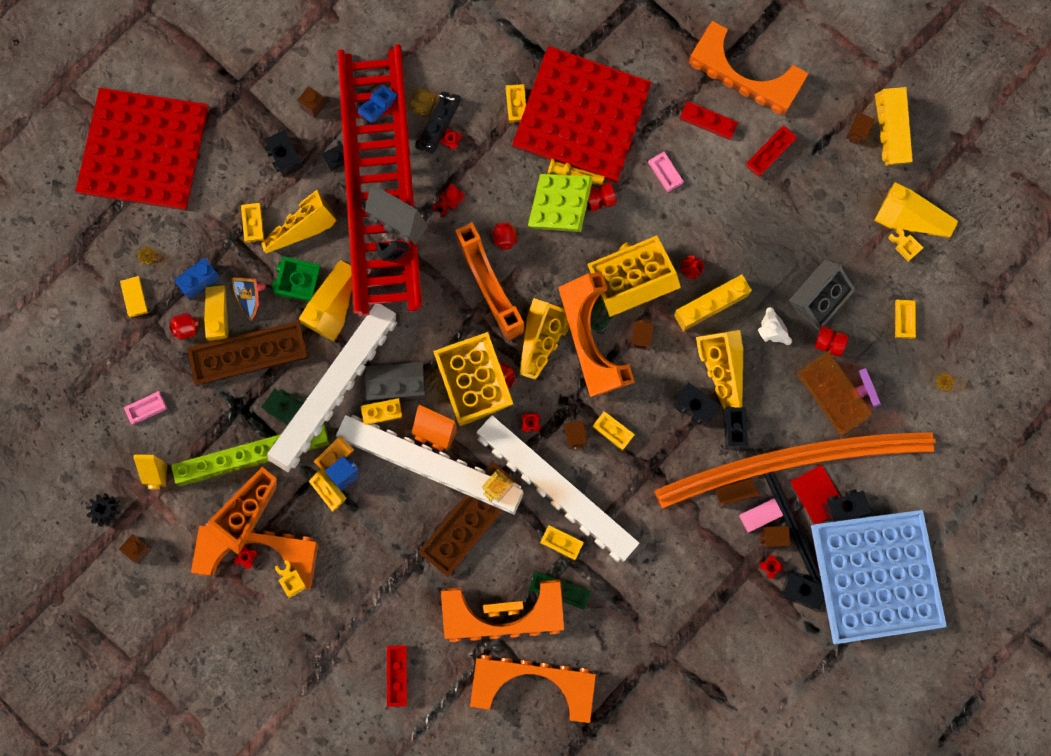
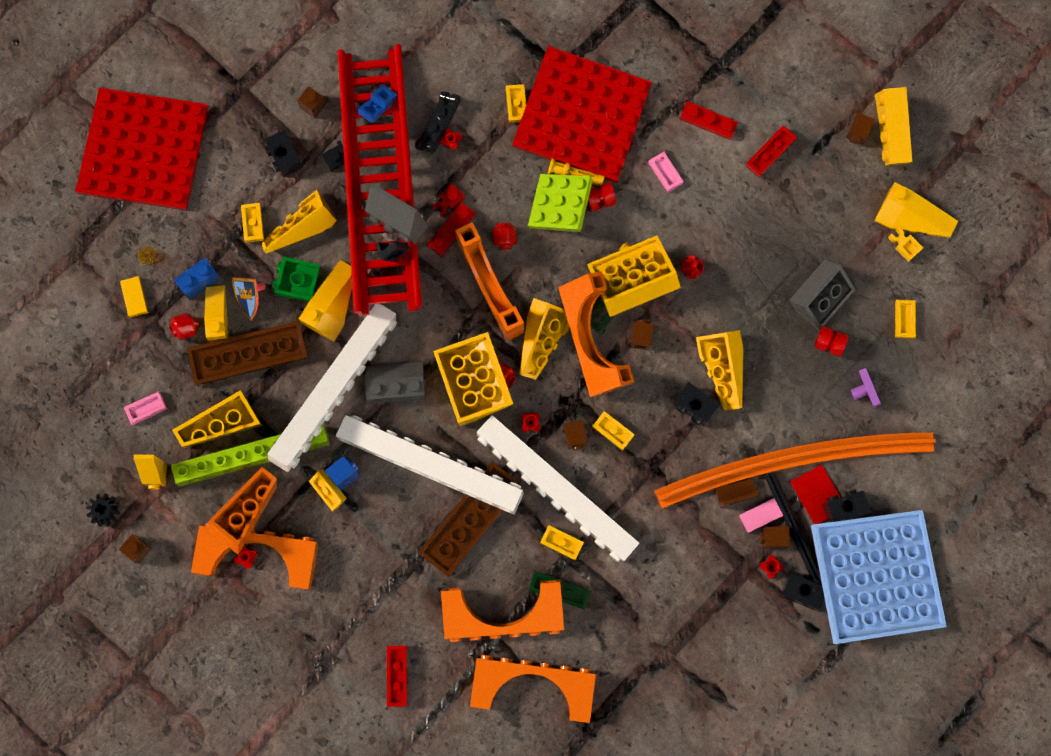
clear green brick [261,388,304,426] -> none
yellow plate [275,560,306,598] -> none
light orange plate [314,436,354,470] -> none
yellow bracket [361,398,402,425] -> none
clear yellow bracket [410,88,436,116] -> none
orange slope [412,405,457,452] -> none
clear yellow brick [482,469,514,503] -> none
light orange plate [483,601,523,617] -> none
yellow brick [674,275,752,332] -> none
orange arch [689,21,809,116] -> none
black brick [723,407,748,450] -> none
white rock [758,307,792,345] -> none
clear orange plate [797,351,873,436] -> none
clear yellow plate [935,373,954,392] -> none
none -> yellow wedge [172,390,262,448]
none -> red plate [427,202,476,258]

